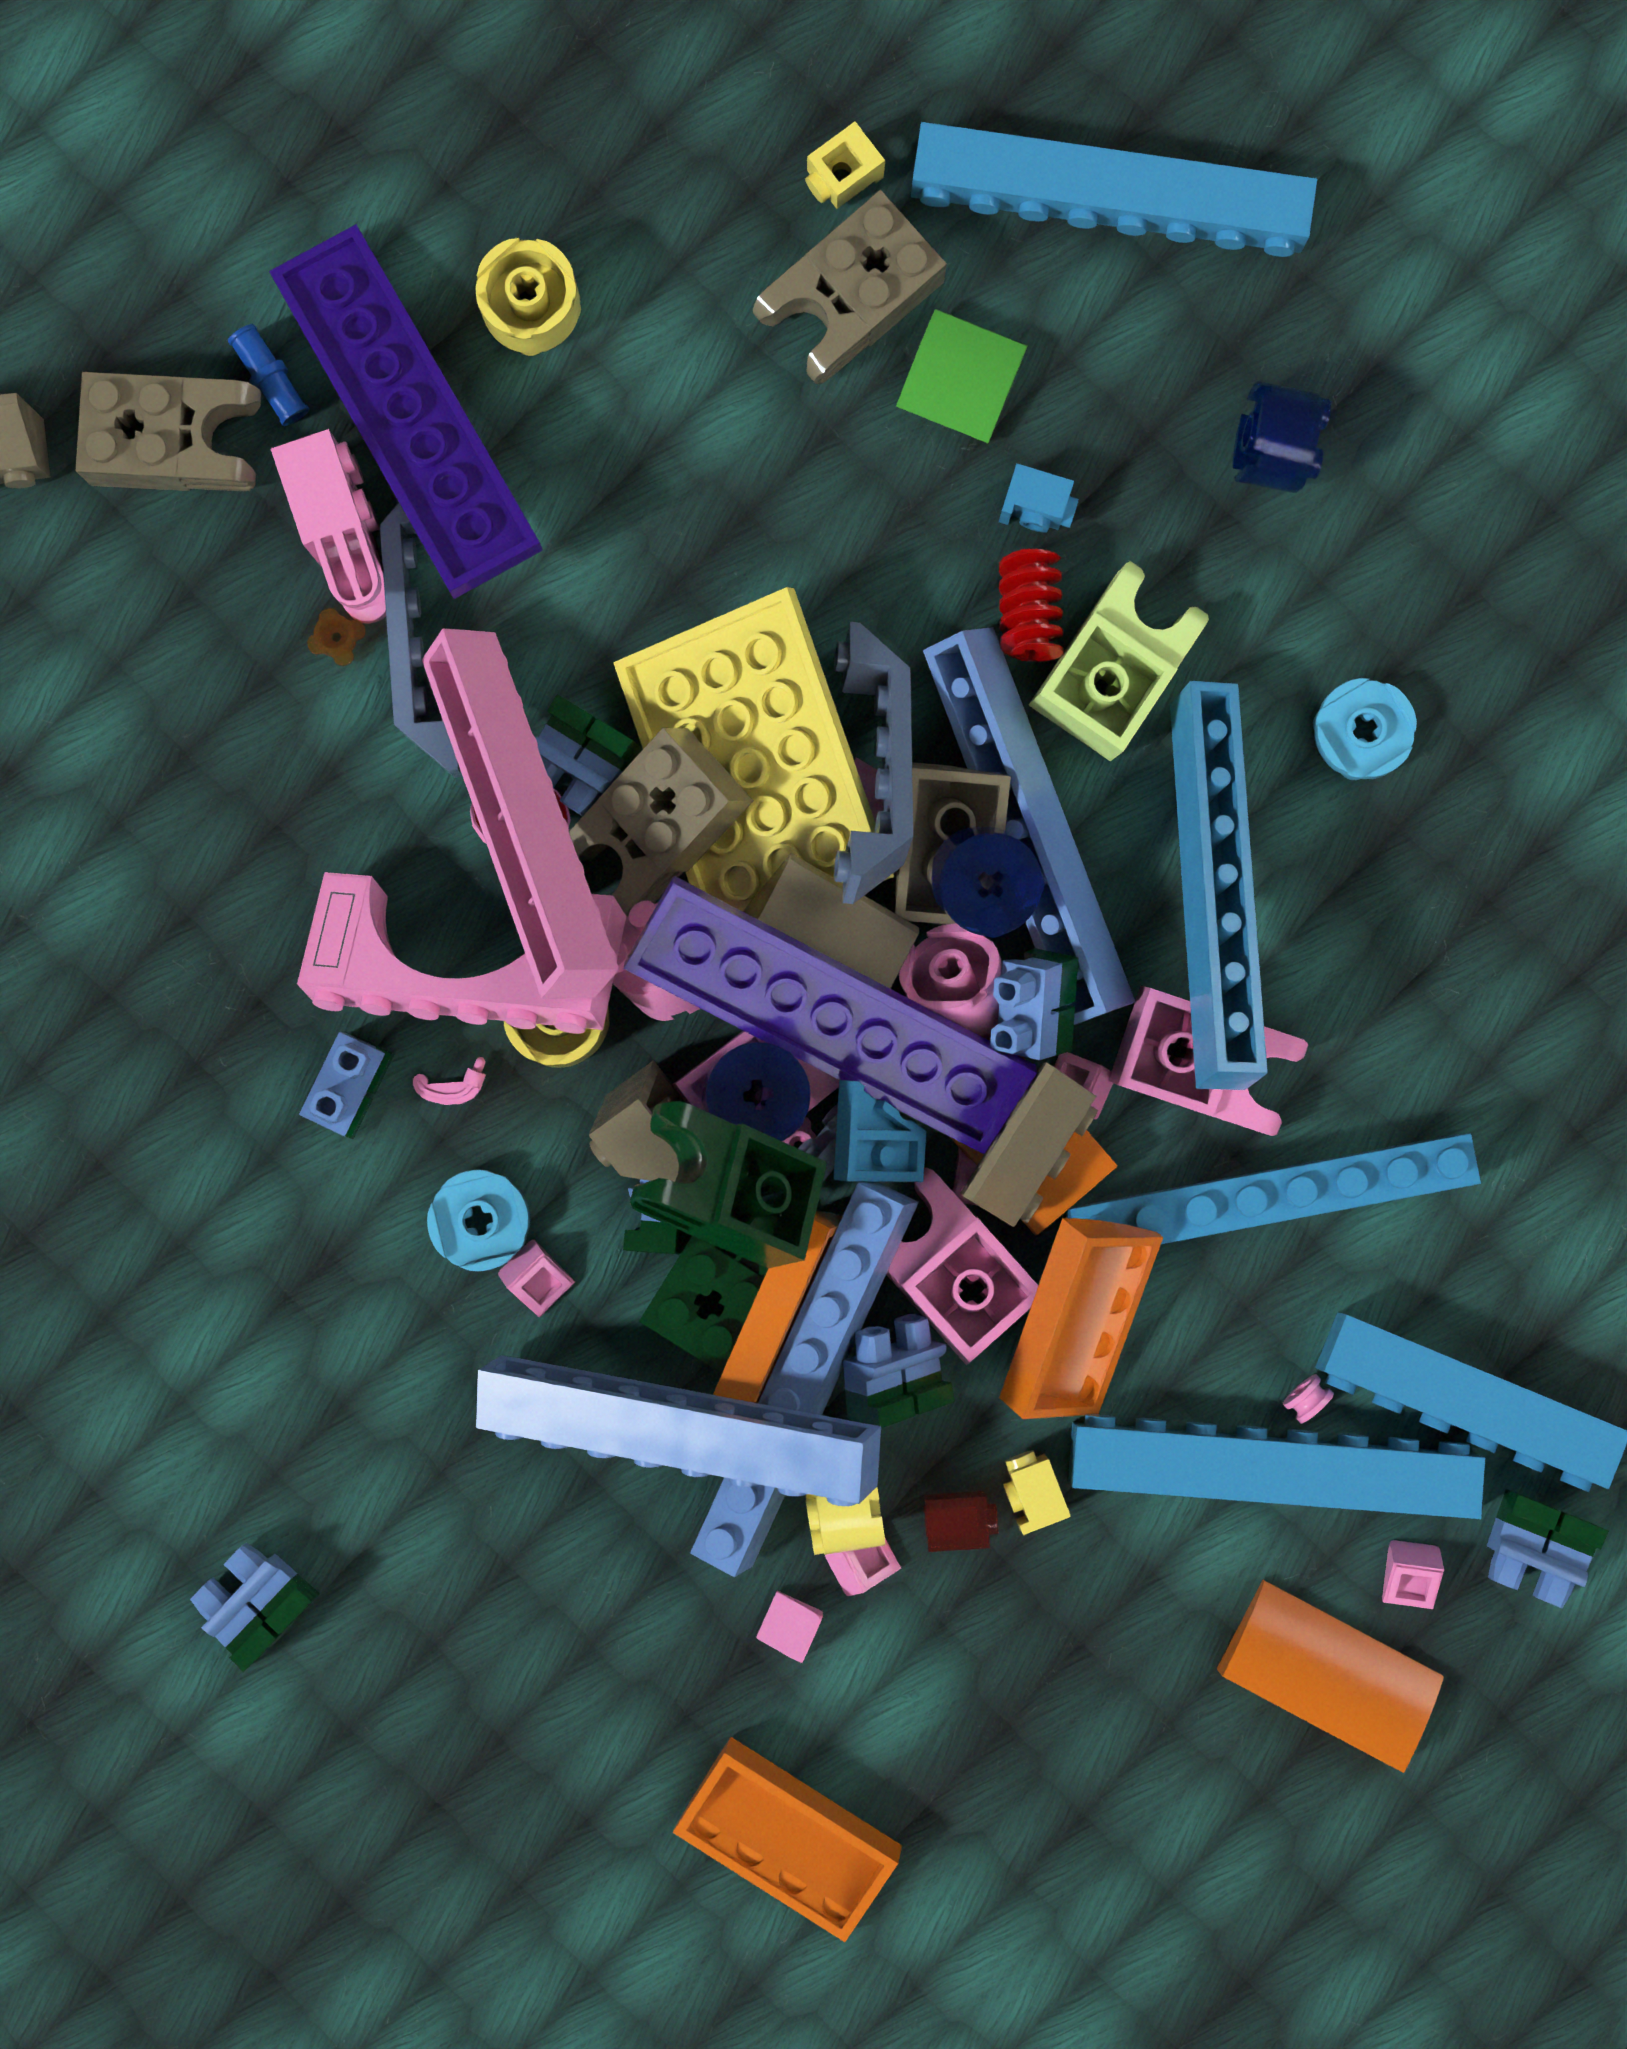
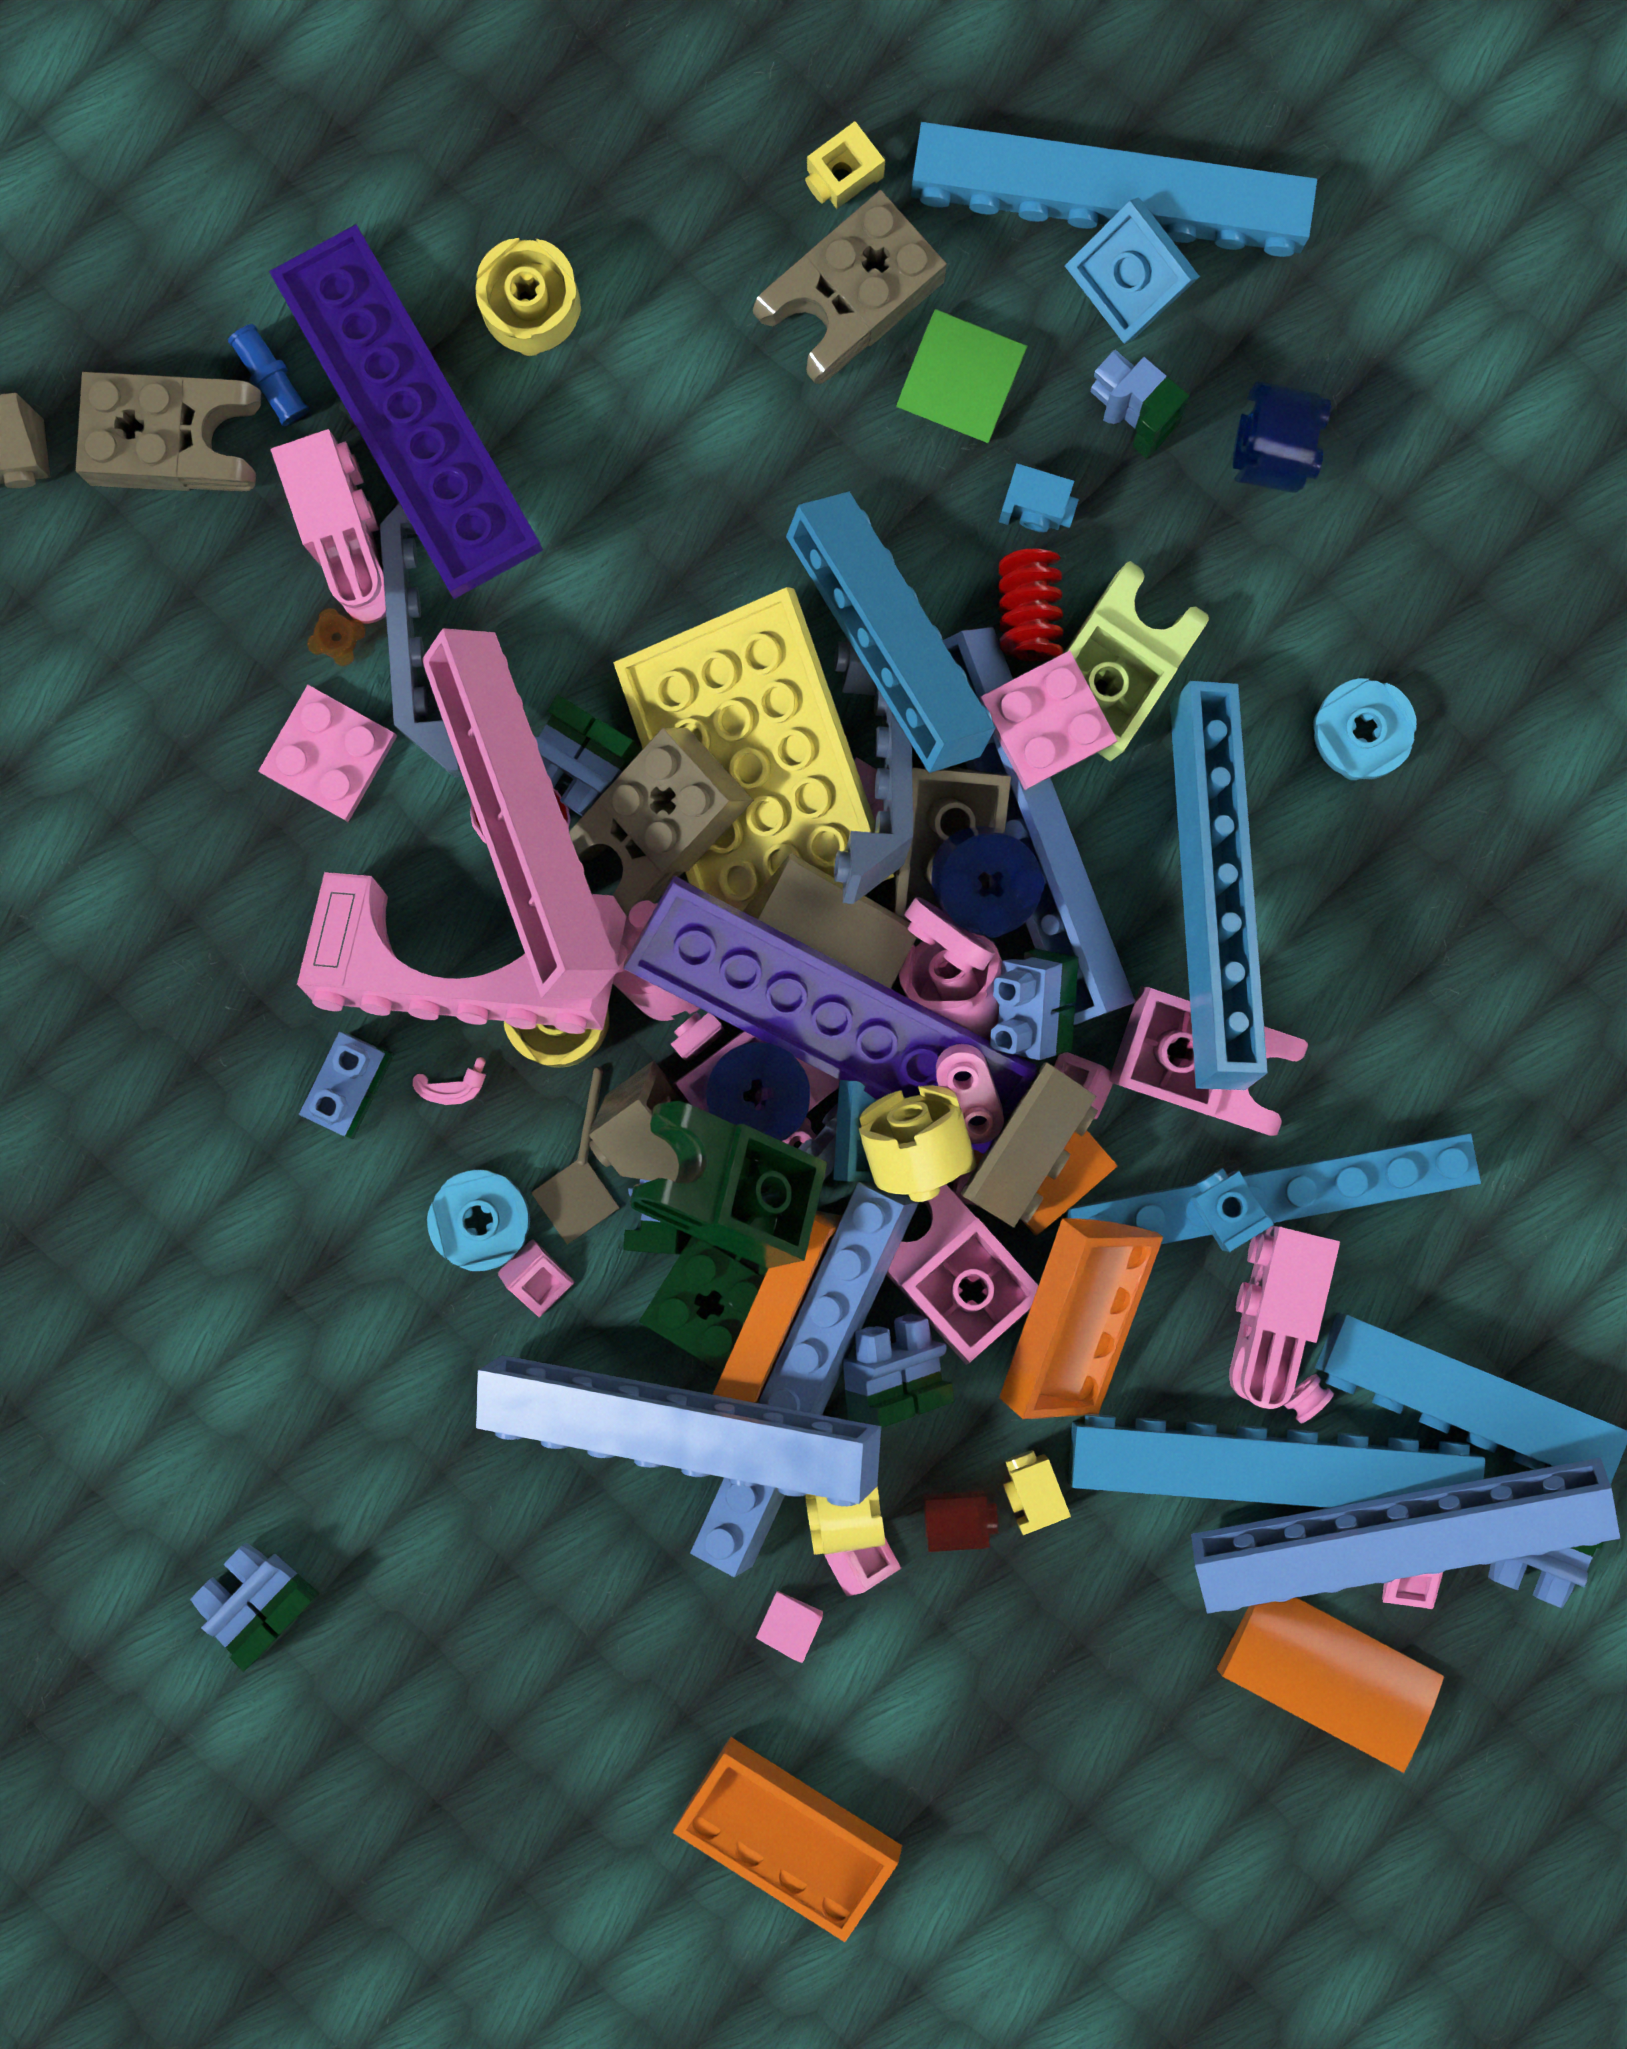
none -> bright pink plate [258,685,397,822]
none -> dark tan piece [531,1067,620,1245]
none -> bright pink plate [671,1012,725,1062]
none -> dark azure brick [786,491,996,773]
none -> light yellow brick [858,1085,976,1202]
none -> bright pink plate [904,897,995,973]
none -> bright pink plate [936,1044,1004,1144]
none -> bright pink plate [979,651,1117,790]
none -> dark azure plate [1065,197,1200,344]
none -> hips [1090,349,1190,459]
none -> dark azure brick [1190,1168,1274,1252]
none -> medium blue brick [1191,1458,1621,1614]
none -> bright pink brick [1229,1226,1340,1409]

